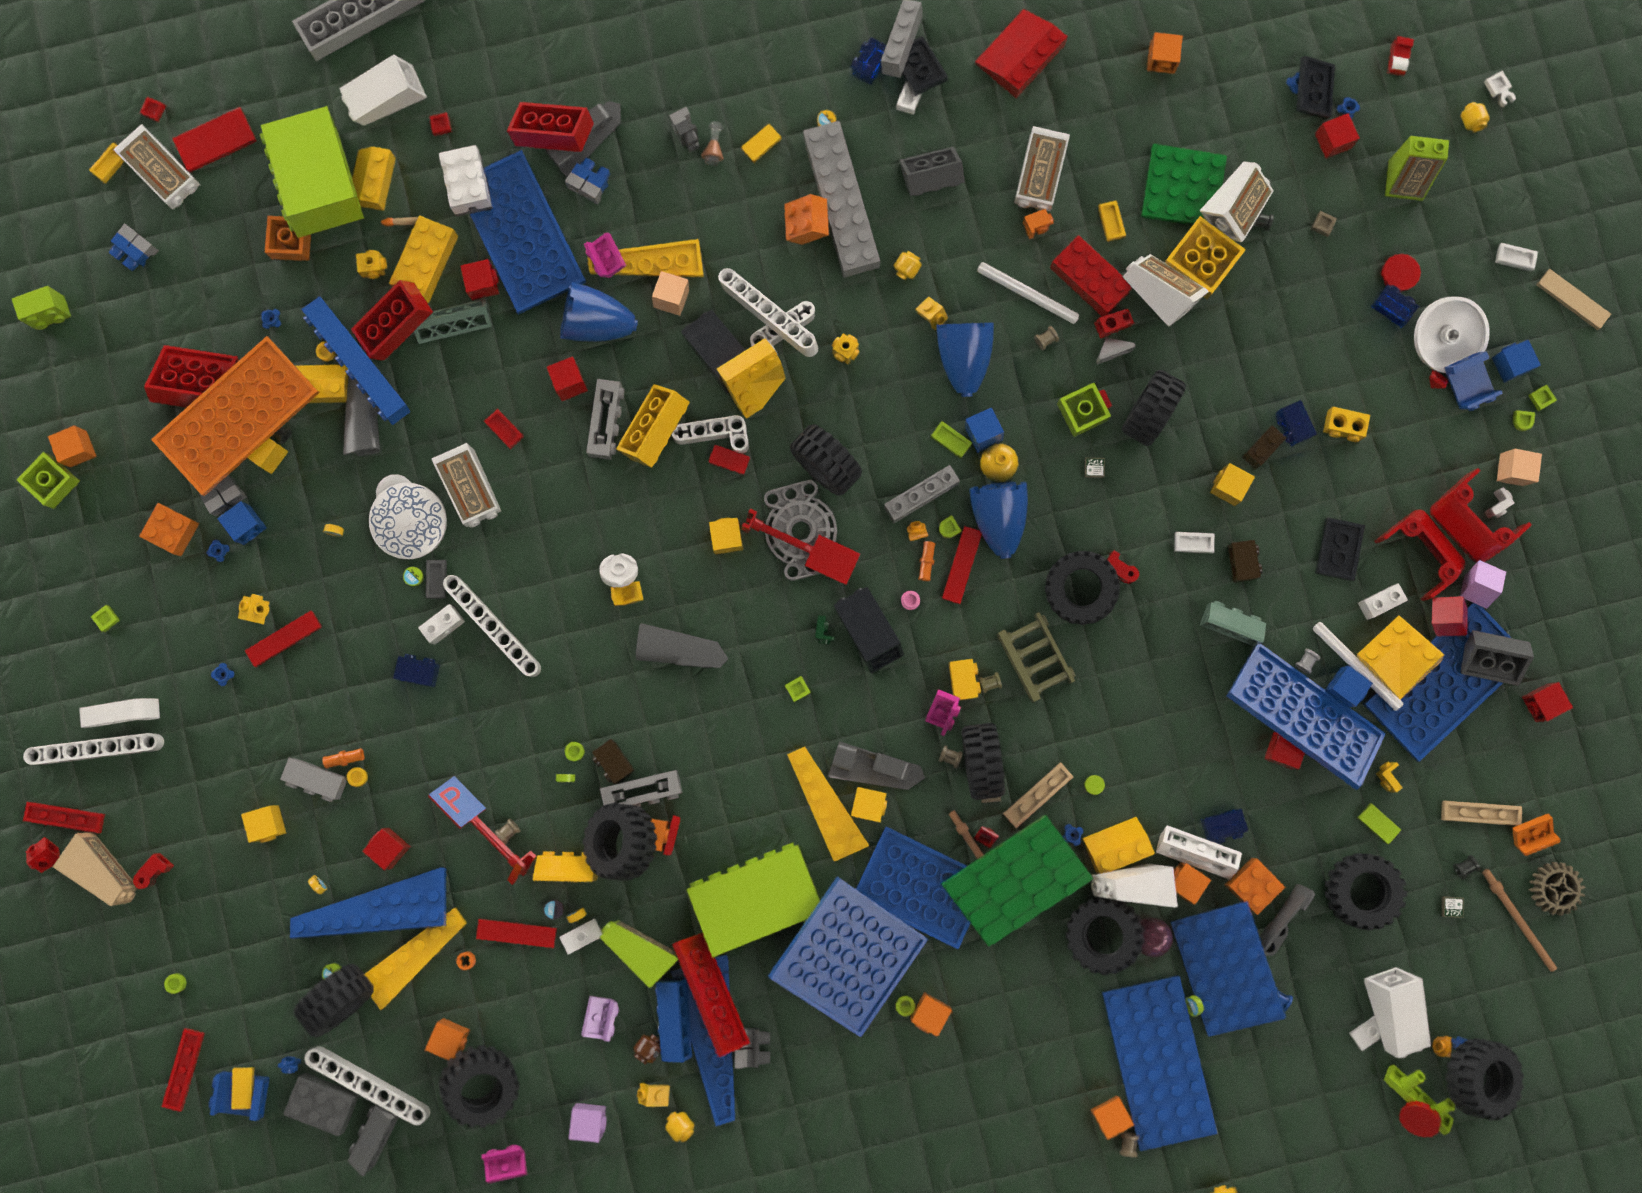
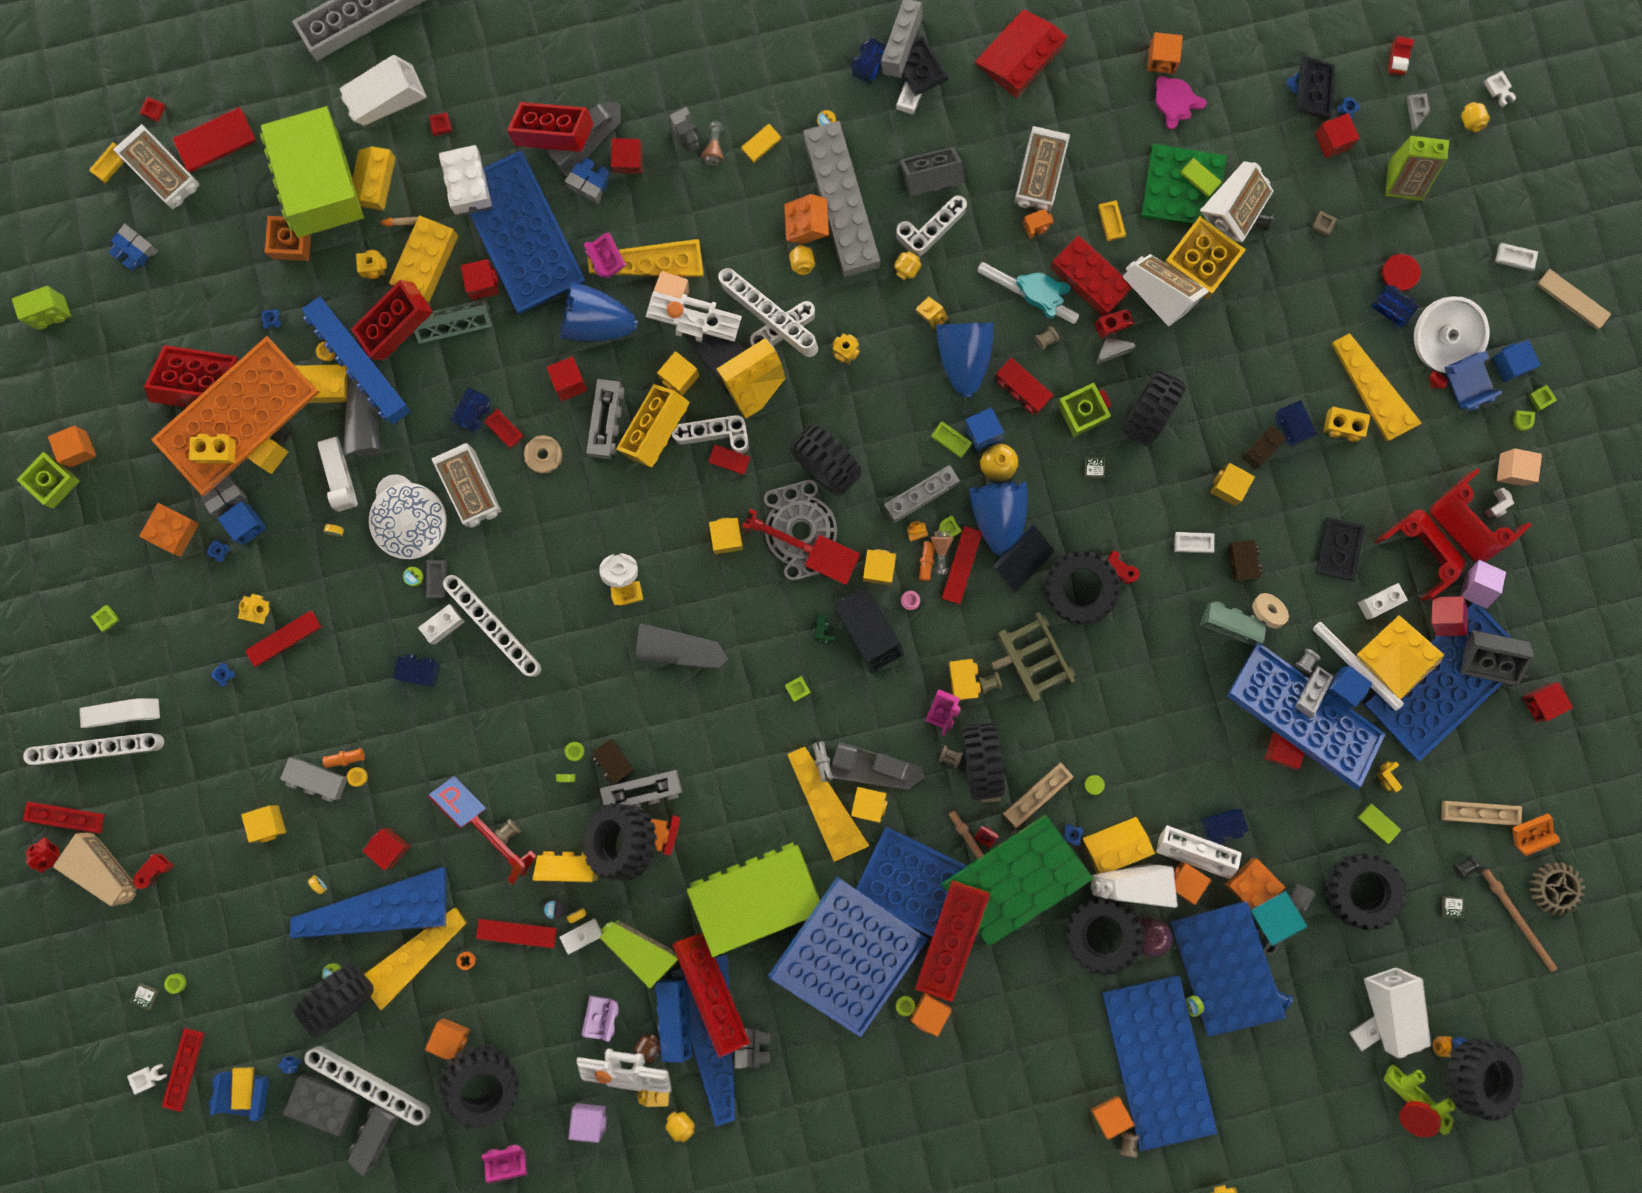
none -> white plate [127,1064,167,1095]
none -> tile [131,983,159,1010]
none -> yellow brick [189,434,236,464]
none -> white beam [318,436,358,512]
none -> clear blue brick [450,387,491,433]
none -> tan tile [524,435,563,474]
none -> white piece [576,1049,671,1093]
none -> red head [611,138,643,174]
none -> white piece [646,291,742,342]
none -> yellow head [657,351,700,396]
none -> yellow head [789,245,815,275]
none -> light grey pin [812,742,833,782]
none -> yellow head [863,549,896,586]
none -> white beam [896,196,967,256]
none -> red plate [915,880,990,1002]
none -> piece [930,531,953,574]
none -> dark tan tile [990,656,1012,670]
none -> black tile [993,525,1055,592]
none -> red brick [994,357,1053,415]
none -> teal tile [1016,273,1071,319]
none -> dark pink tile [1155,76,1206,130]
none -> lime tile [1180,158,1222,198]
none -> teal tile [1251,891,1307,946]
none -> tan tile [1252,593,1289,629]
none -> light grey tile [1295,666,1333,718]
none -> yellow wing [1331,333,1422,442]
none -> light grey tile [1406,93,1430,131]

